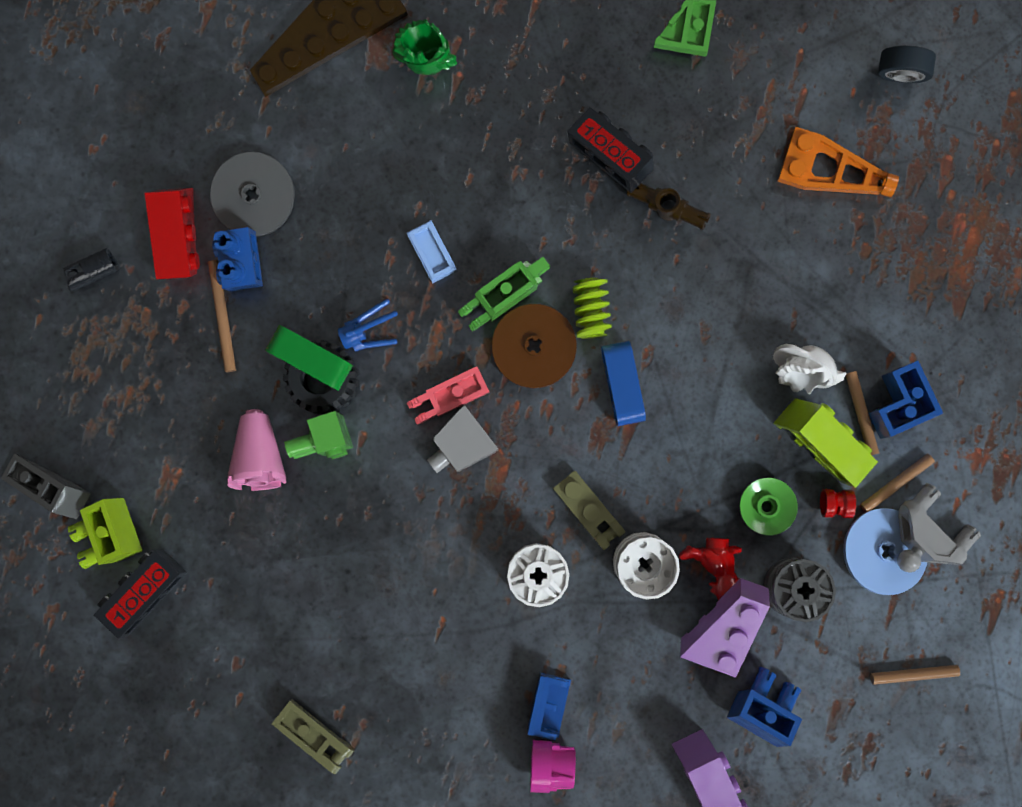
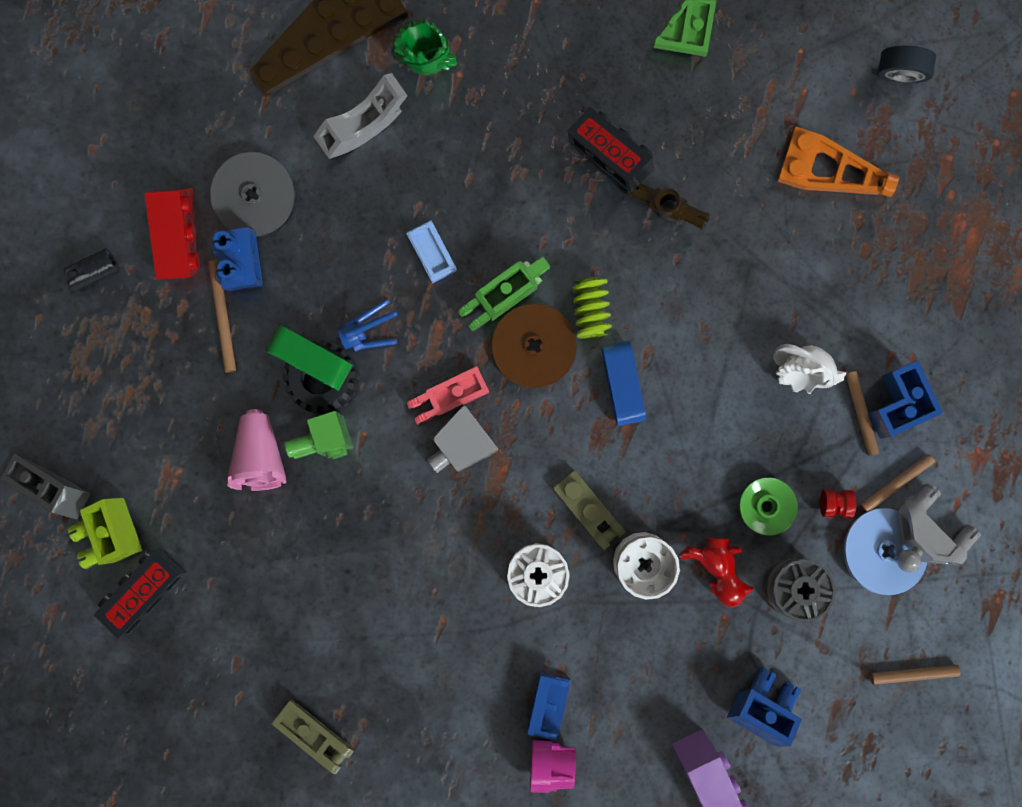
medium lavender wedge [680,578,770,677] -> none
lime wedge [773,398,878,488] -> none
none -> light grey arch [313,73,407,159]

